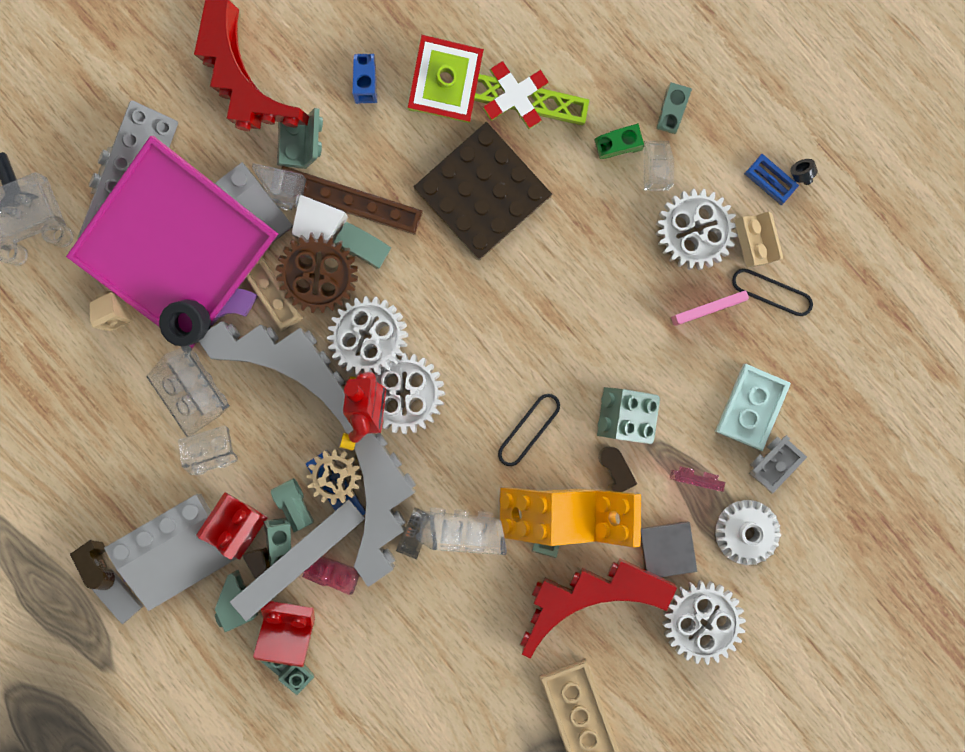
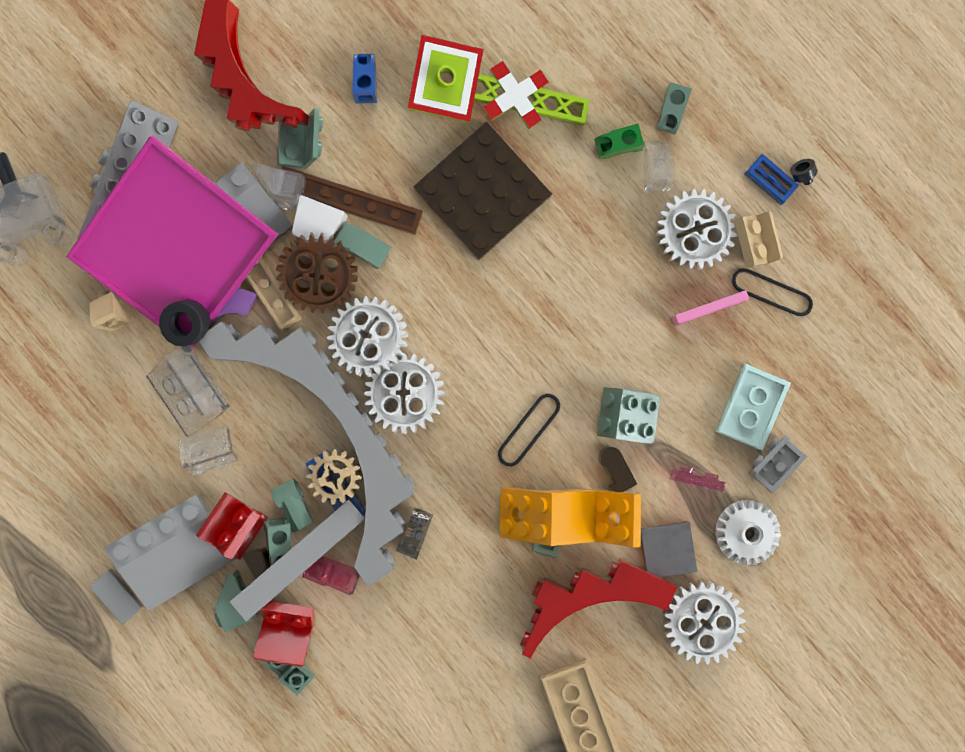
dark brown leg [70,540,115,590] -> none
red torso [340,372,386,450] -> none
clear slope [418,507,507,555] -> none

